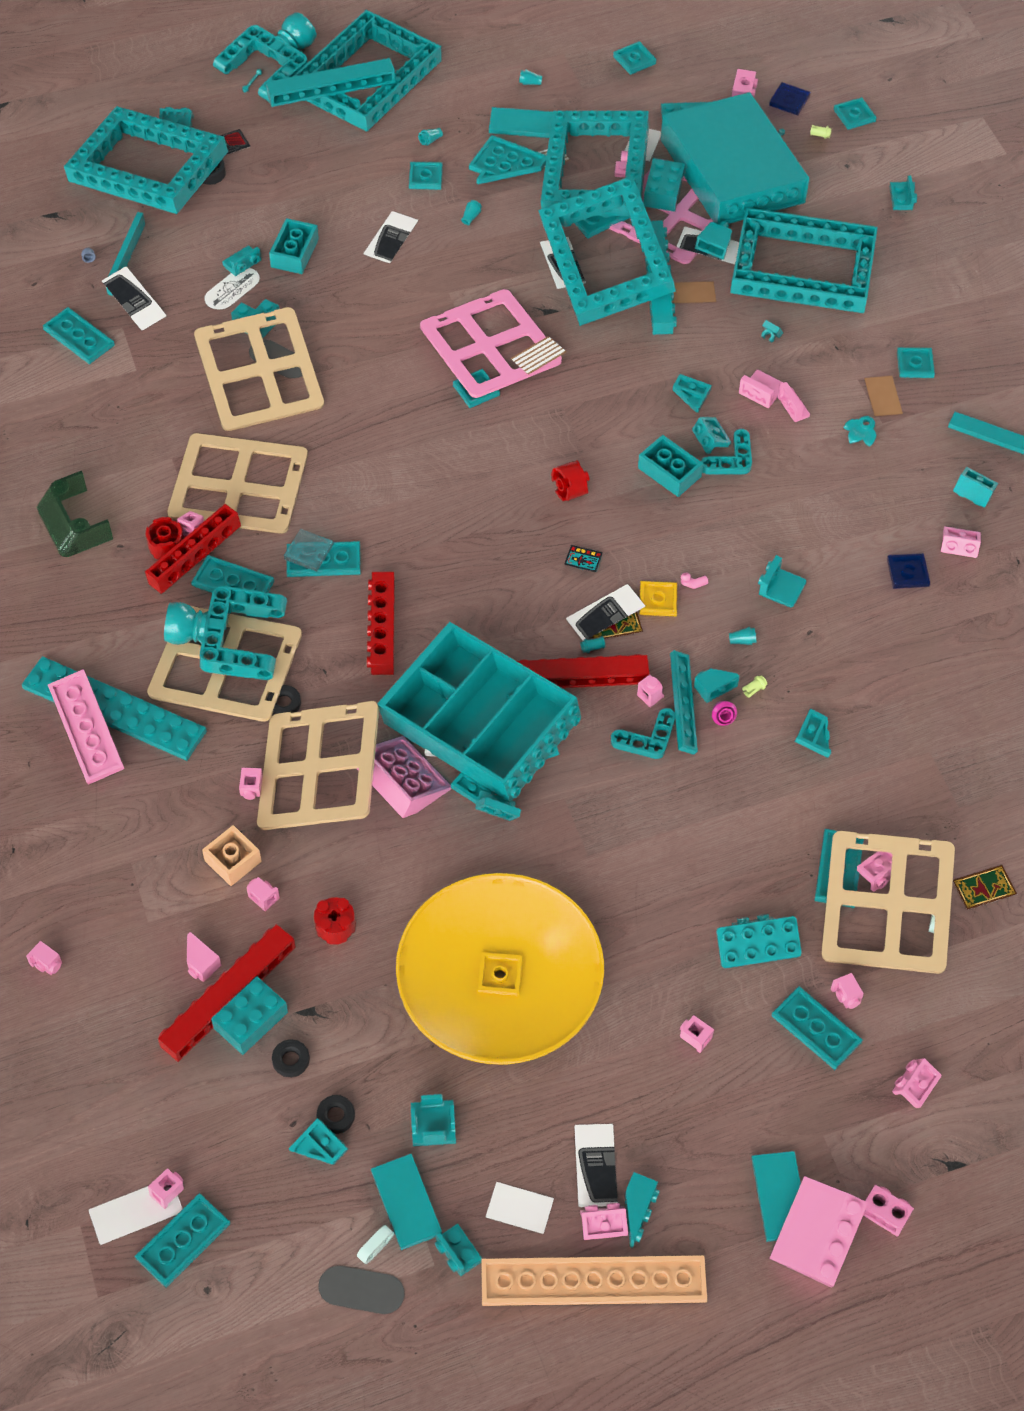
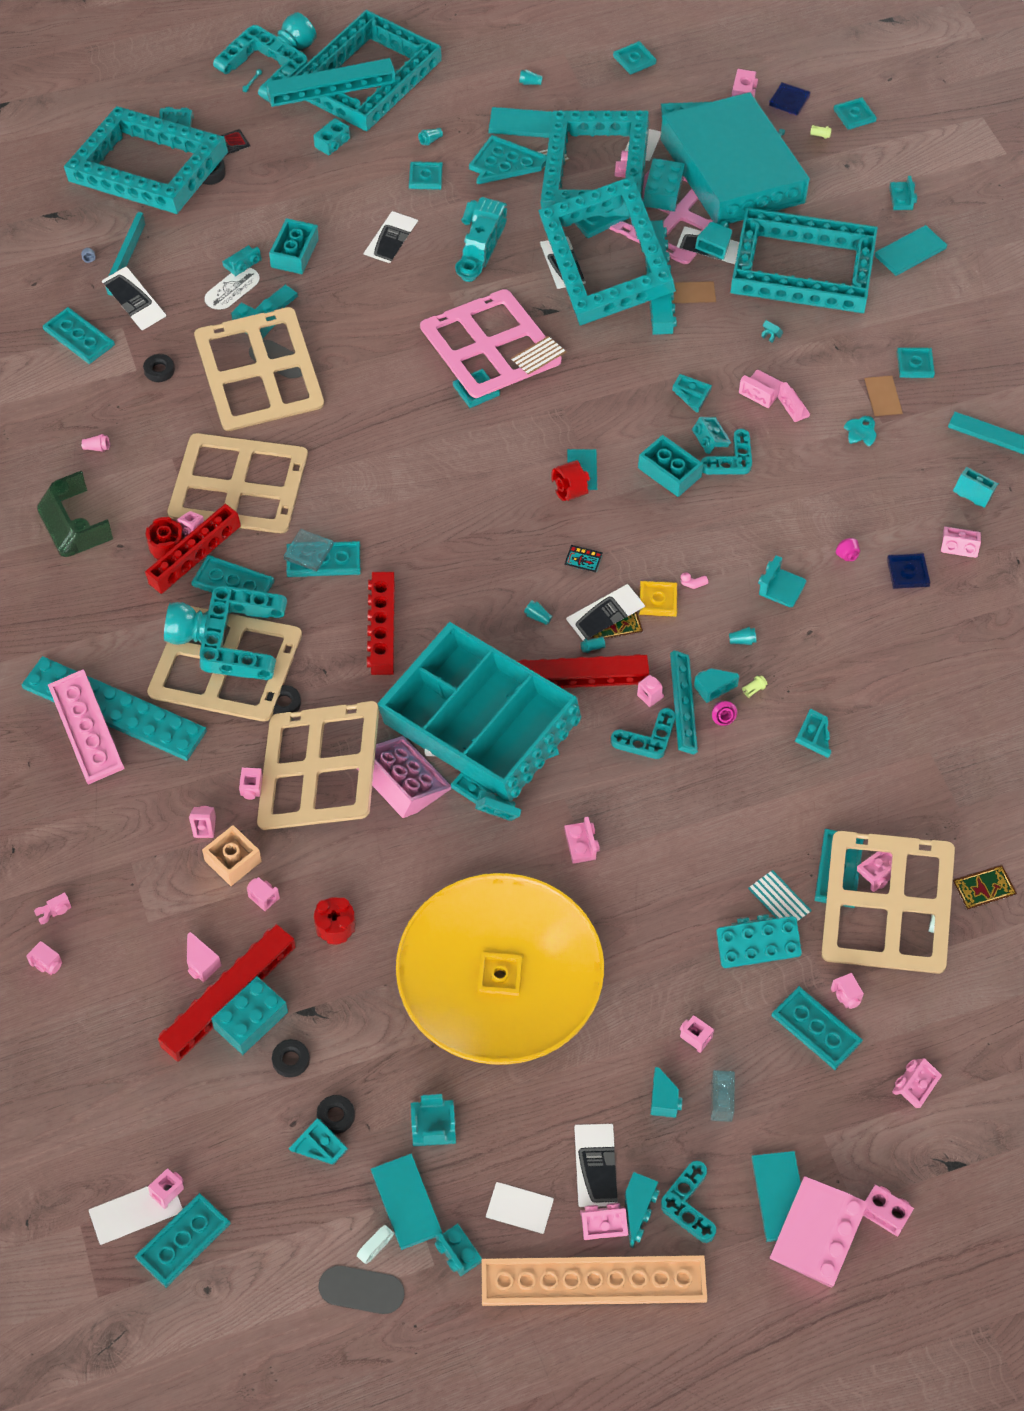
none -> bright pink plate [34,892,71,925]
none -> bright pink cone [82,434,110,452]
none -> black tyre [143,354,175,382]
none -> bright pink slope [189,806,216,838]
none -> teal tile [267,285,298,309]
none -> teal brick [314,118,350,156]
none -> teal brick [455,197,507,282]
none -> teal cone [524,600,553,625]
none -> bright pink bracket [564,817,599,864]
none -> teal sticker [567,449,597,490]
none -> teal slope [651,1067,682,1118]
none -> teal beam [661,1161,716,1243]
none -> clear light blue brick [711,1070,735,1122]
none -> sticker [748,870,812,921]
none -> dark pink cone [836,538,860,561]
none -> teal tile [875,225,947,276]

